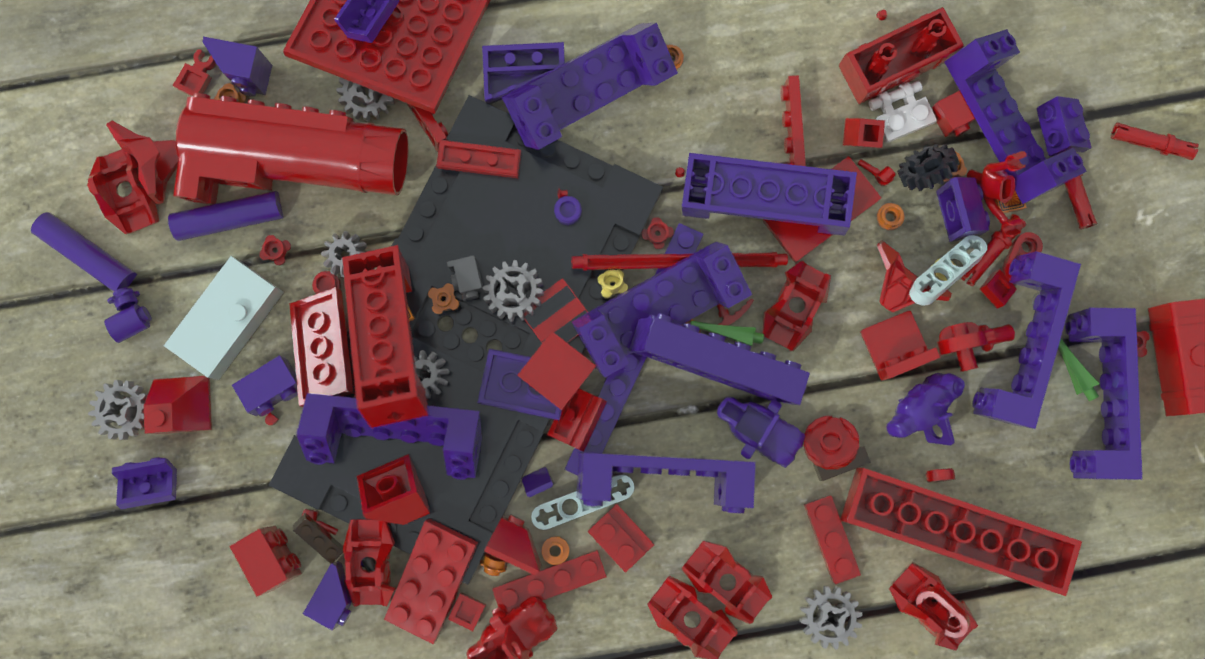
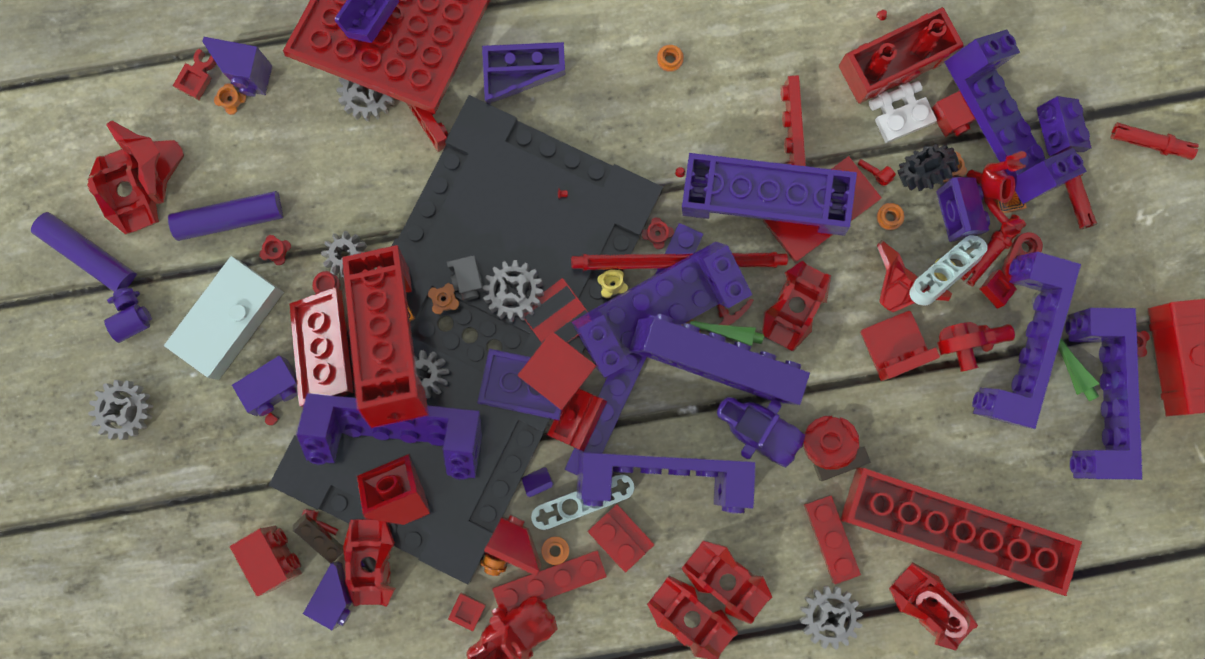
dark purple bracket [112,457,177,509] -> none
red slope [144,376,212,434] -> none
red piece [173,93,409,205] -> none
red plate [384,518,479,644] -> none
red tile [436,140,522,178] -> none
dark purple plate [502,22,678,150] -> none
dark purple tile [554,196,582,225] -> none
red brick [843,118,885,148] -> none
dark purple piece [886,373,965,446] -> none
red tile [926,468,956,483] -> none

